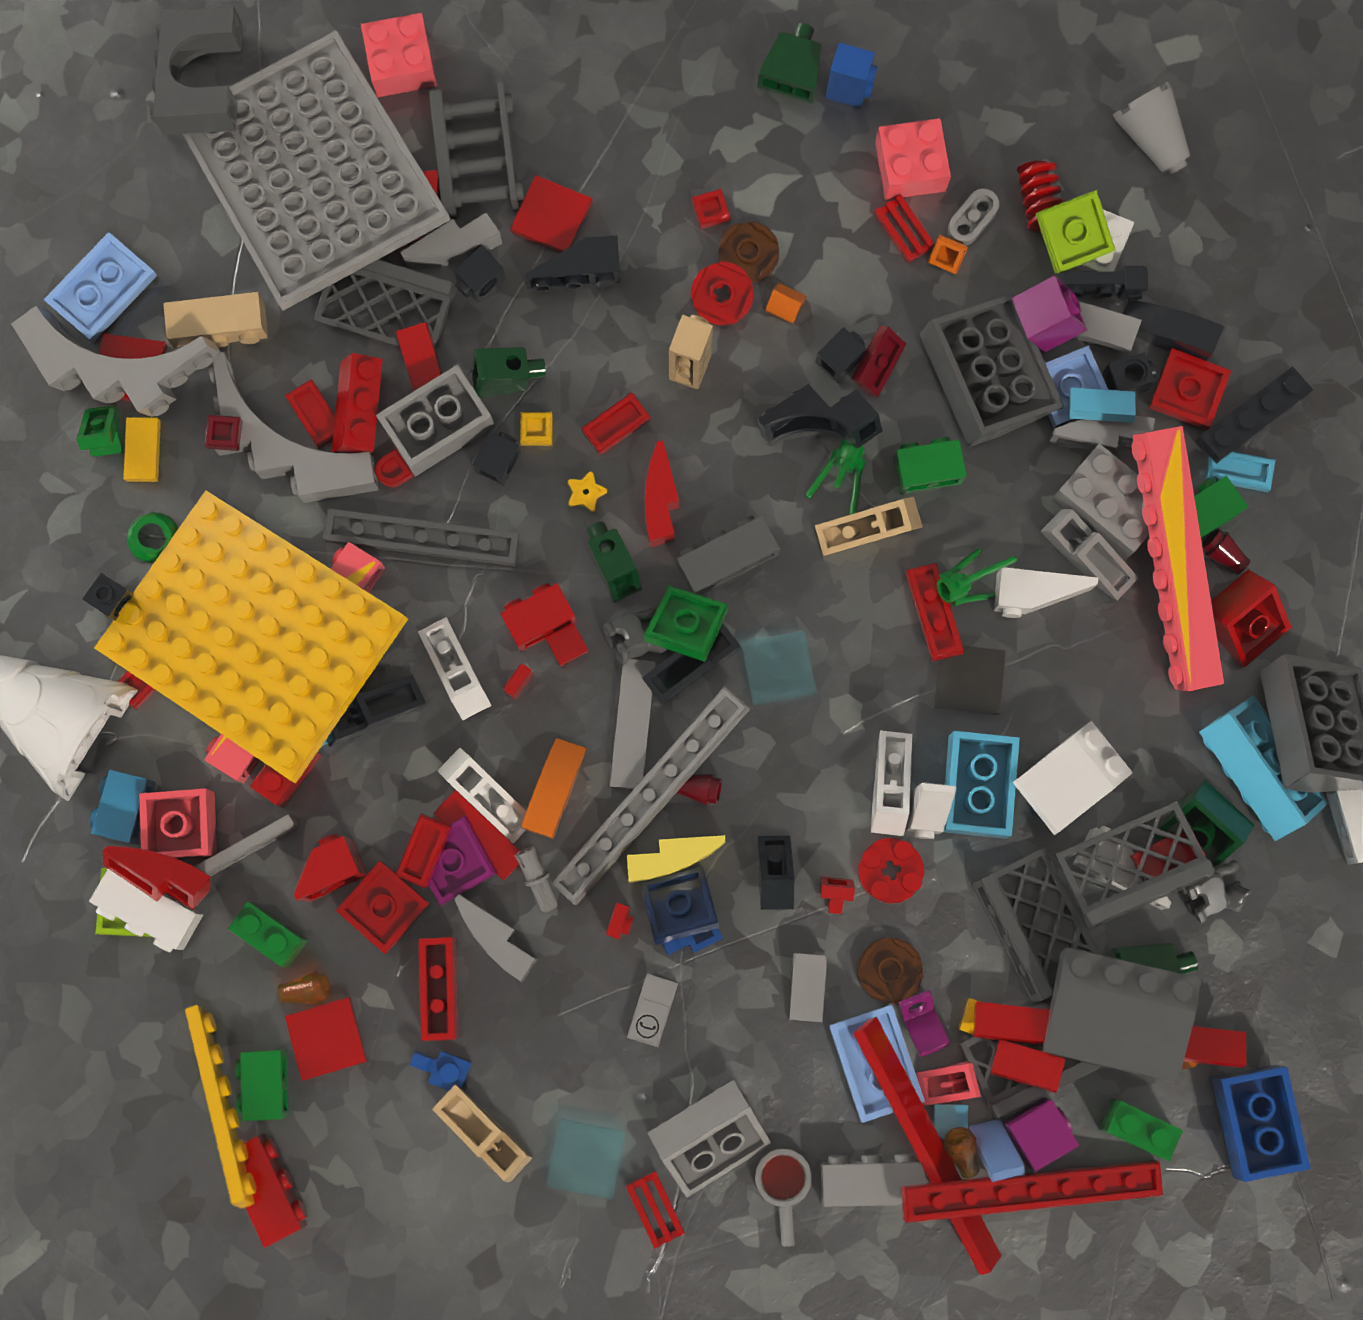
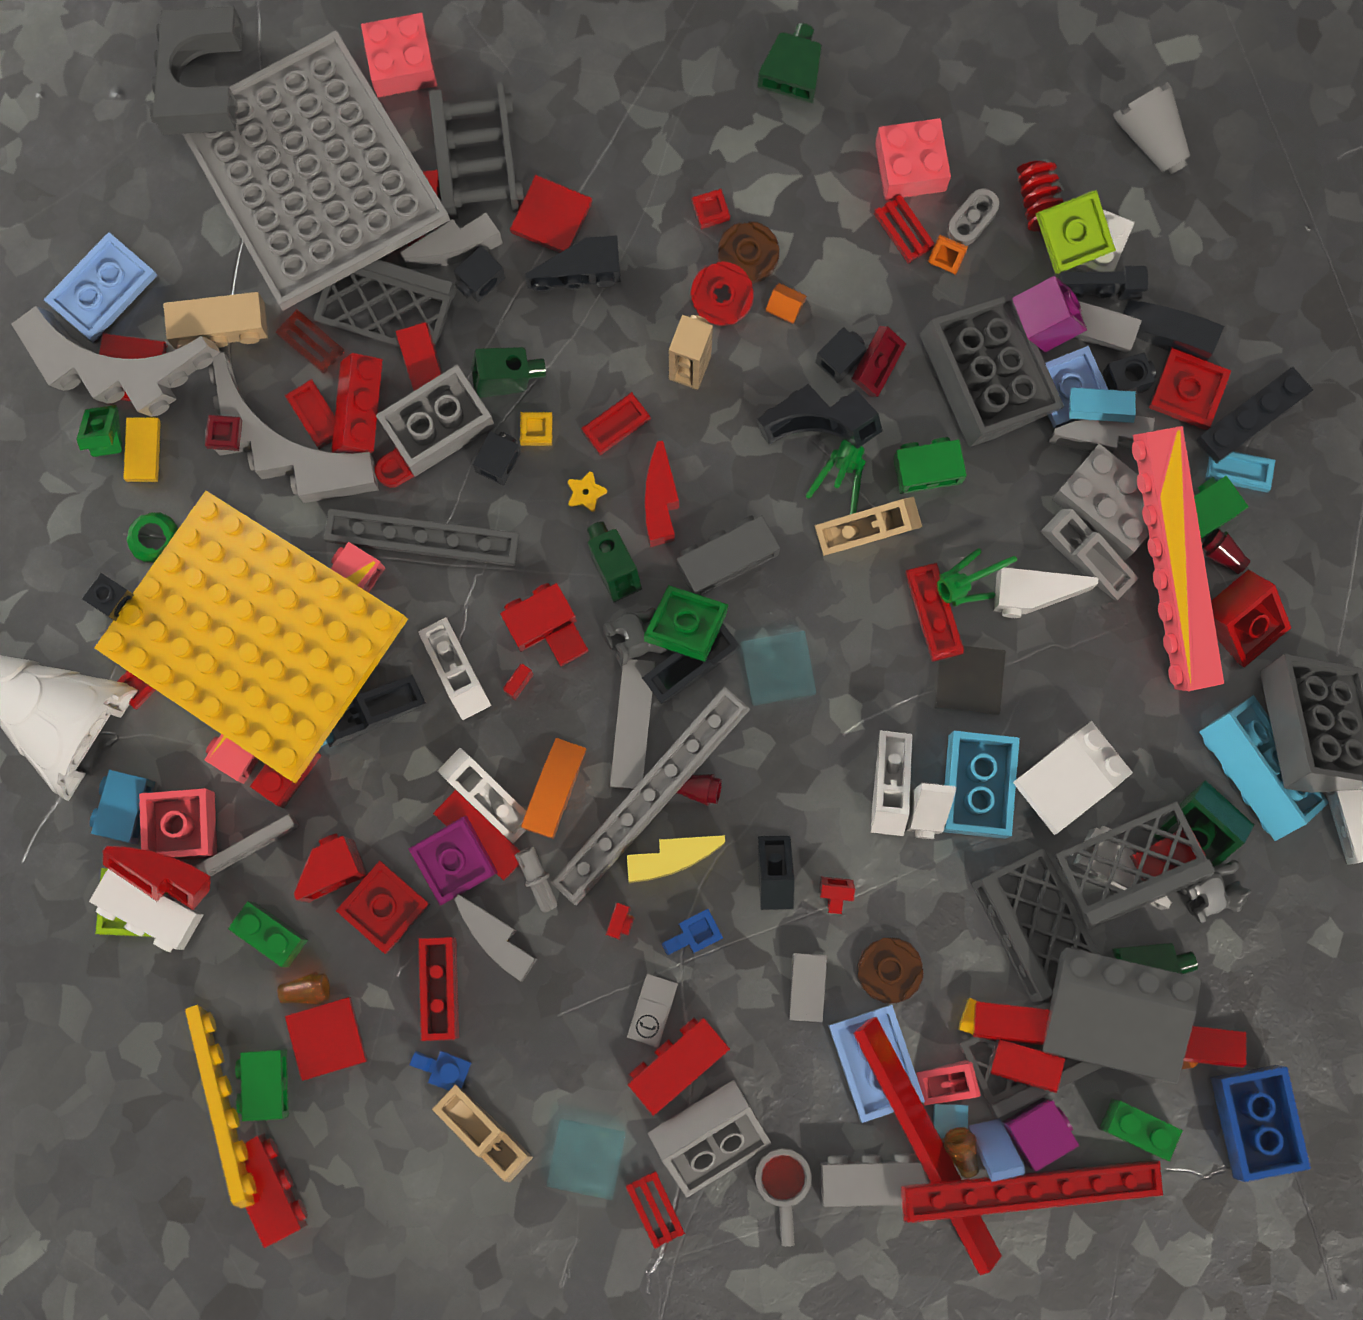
red tile [395,814,452,888] -> none
dark blue tile [640,866,720,945] -> none
blue brick [826,42,878,108] -> none
red plate [858,838,924,904] -> none
magenta bracket [899,990,950,1057] -> none
none -> clear red tile [276,309,345,374]
none -> red brick [627,1017,730,1116]

